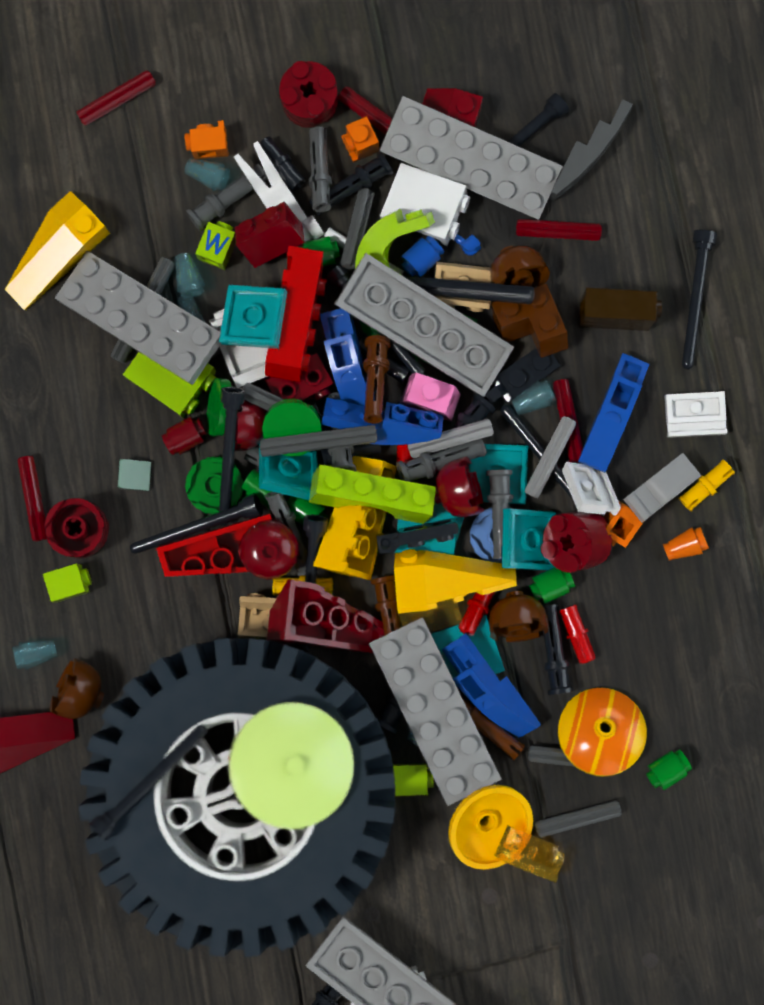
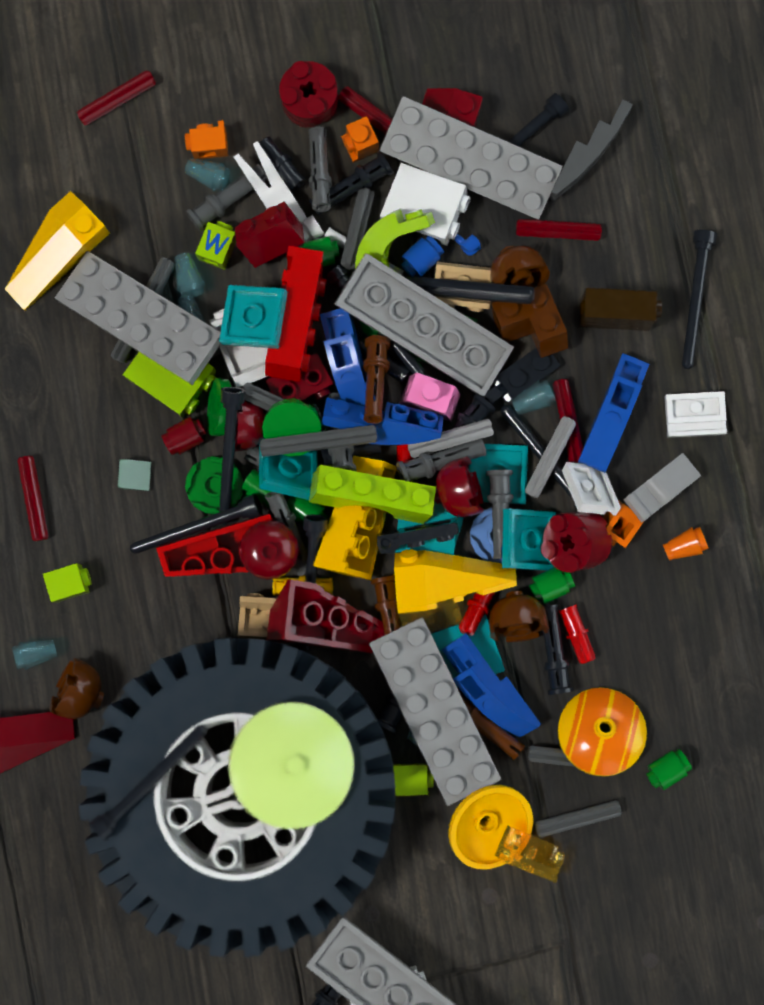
dark red brick [45,498,109,559] -> none
yellow pin [679,459,735,512] -> none

